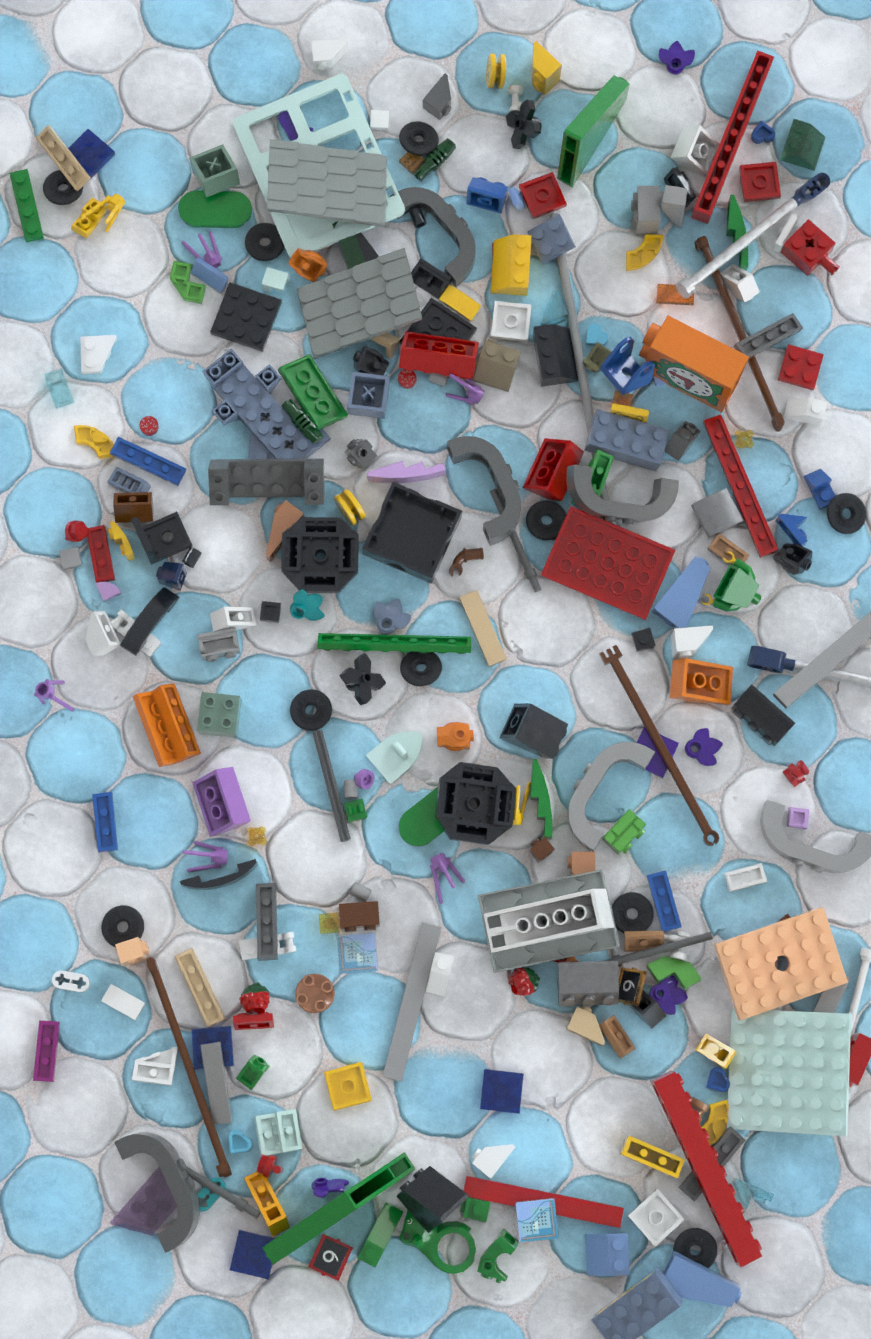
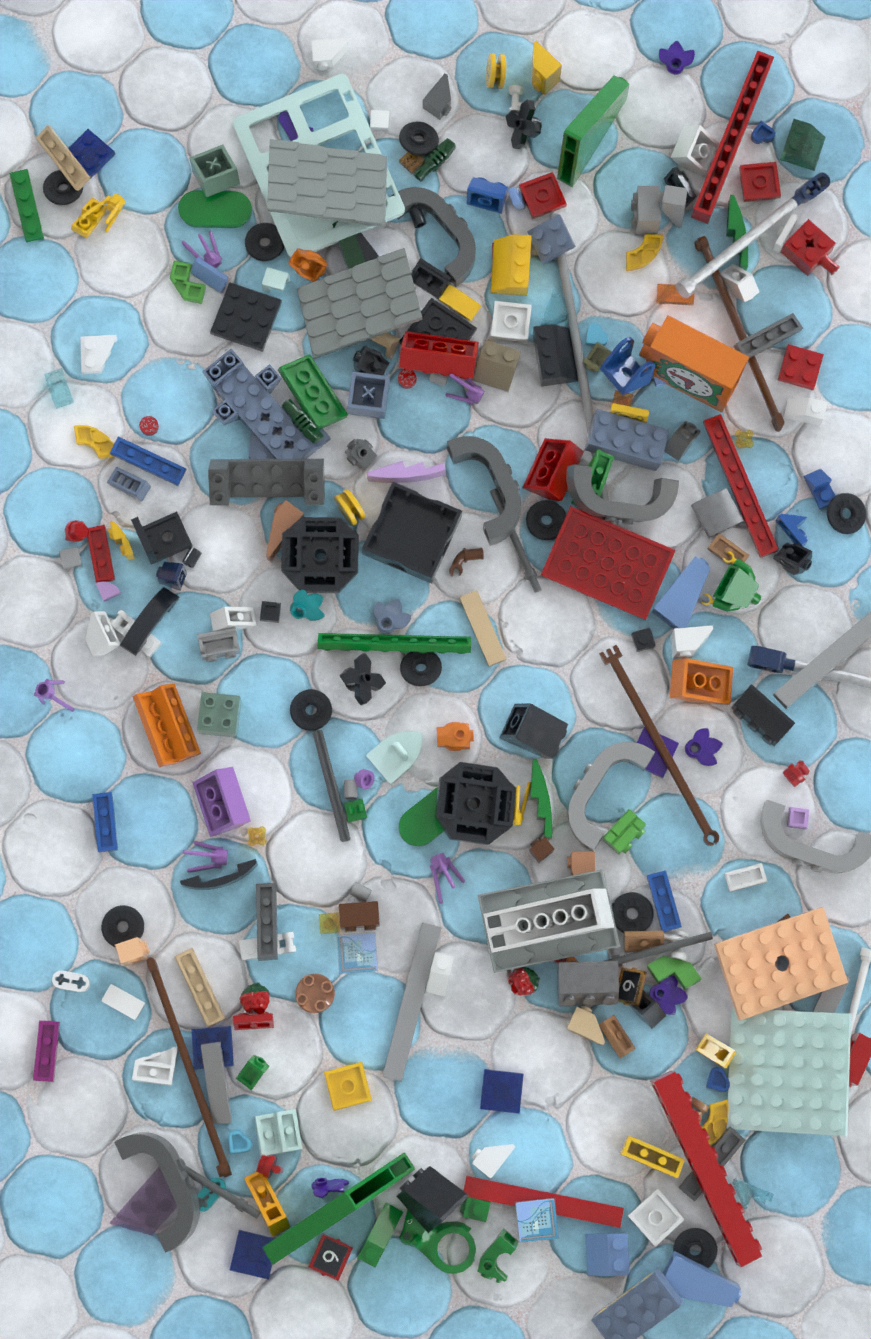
reddish brown brick [113,492,154,523] -> none

